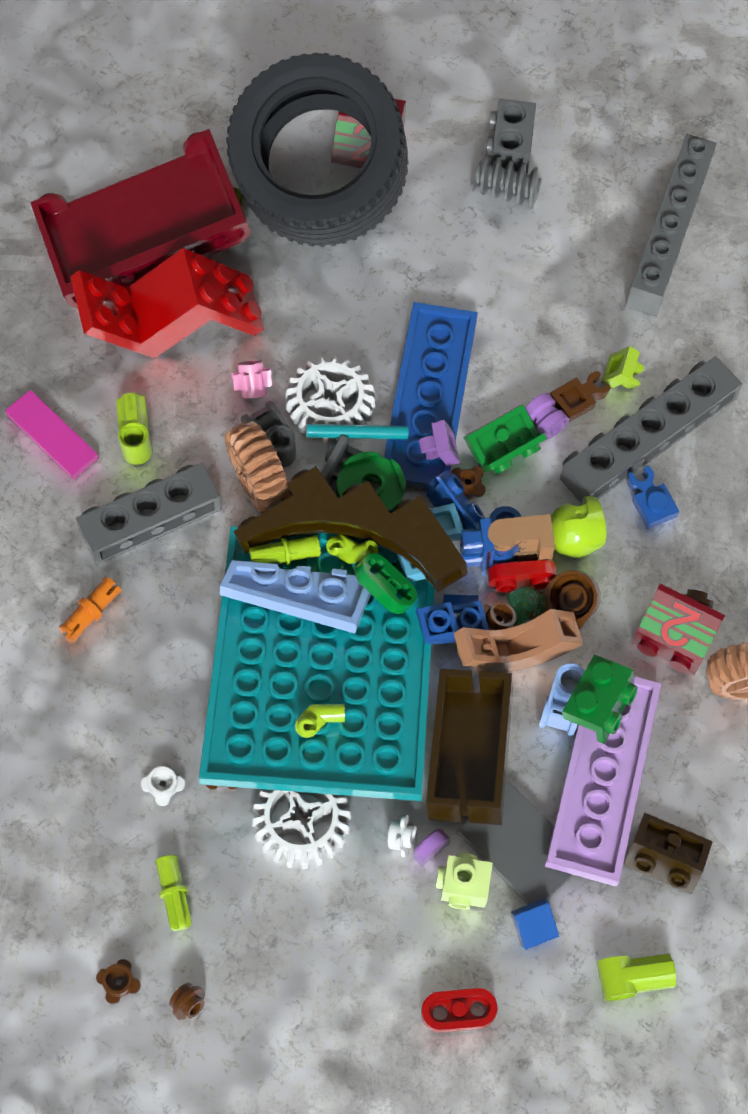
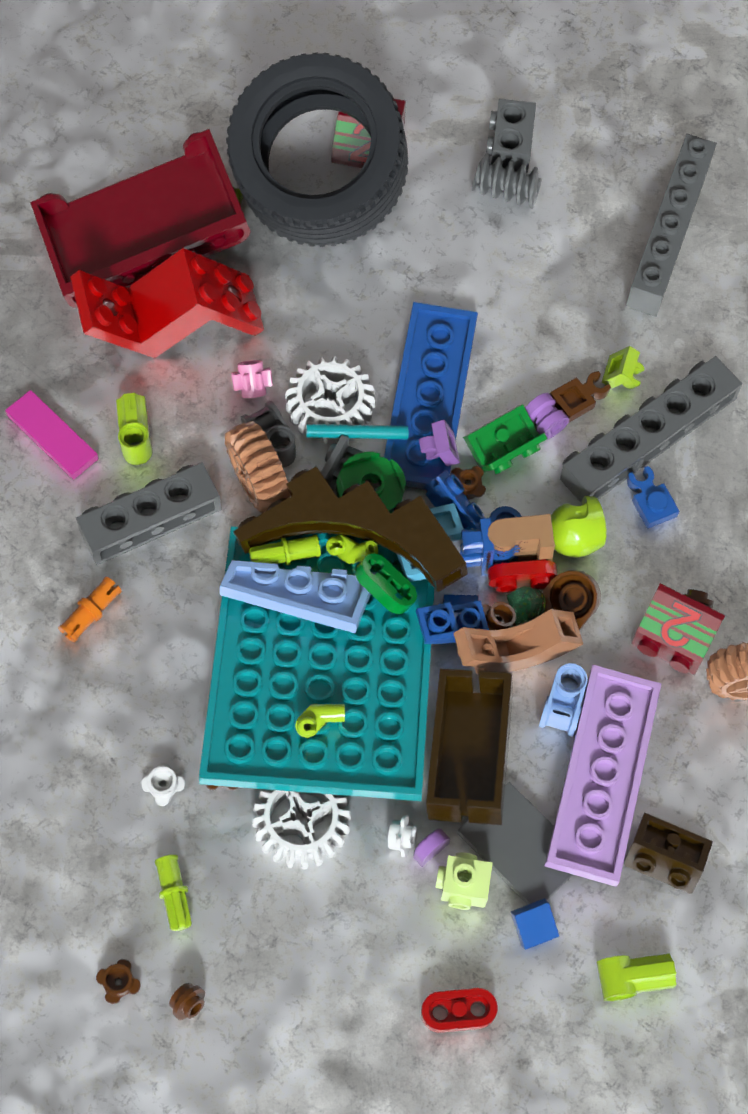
green bracket [562,654,638,744] -> none

